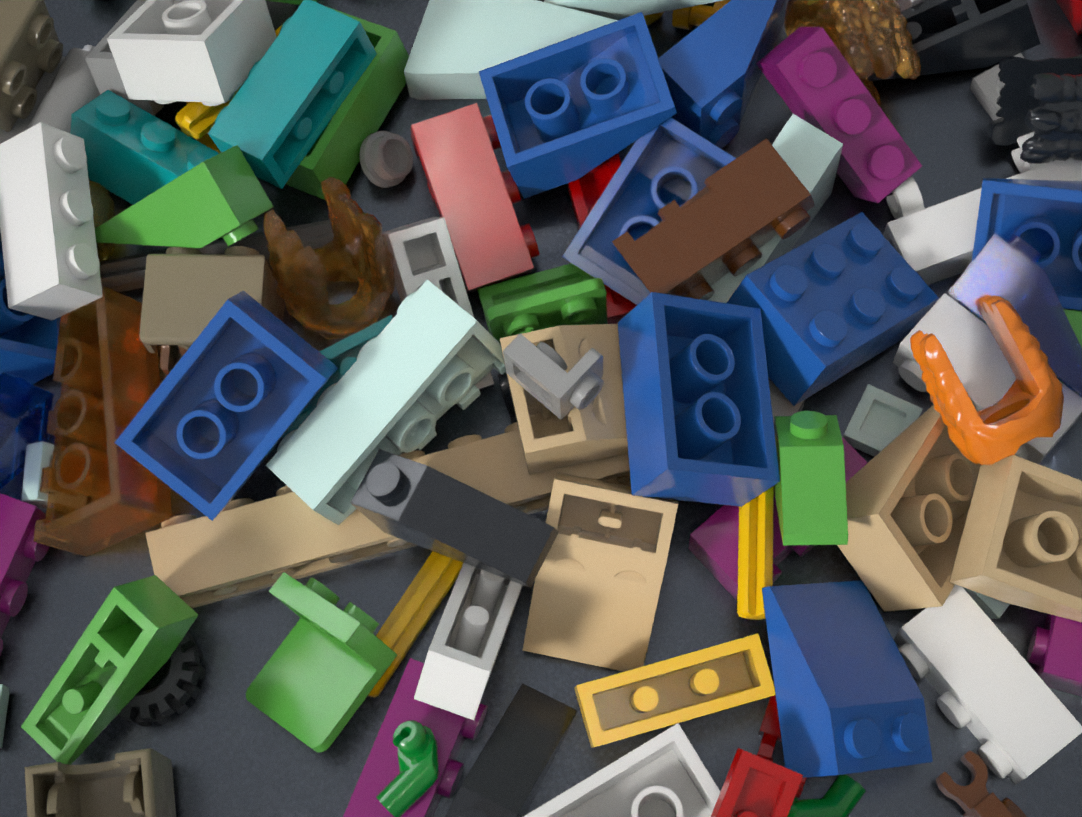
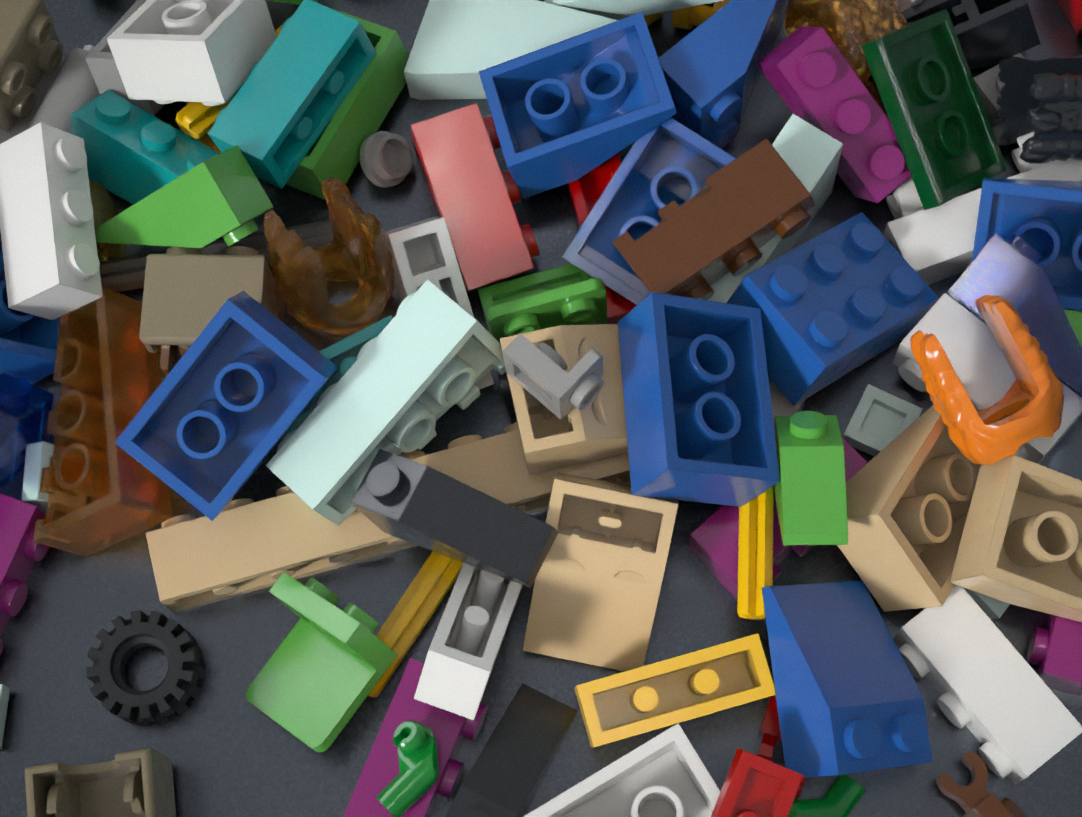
bright green slope [21,575,198,765] -> none
none -> dark green tile [861,9,1007,210]

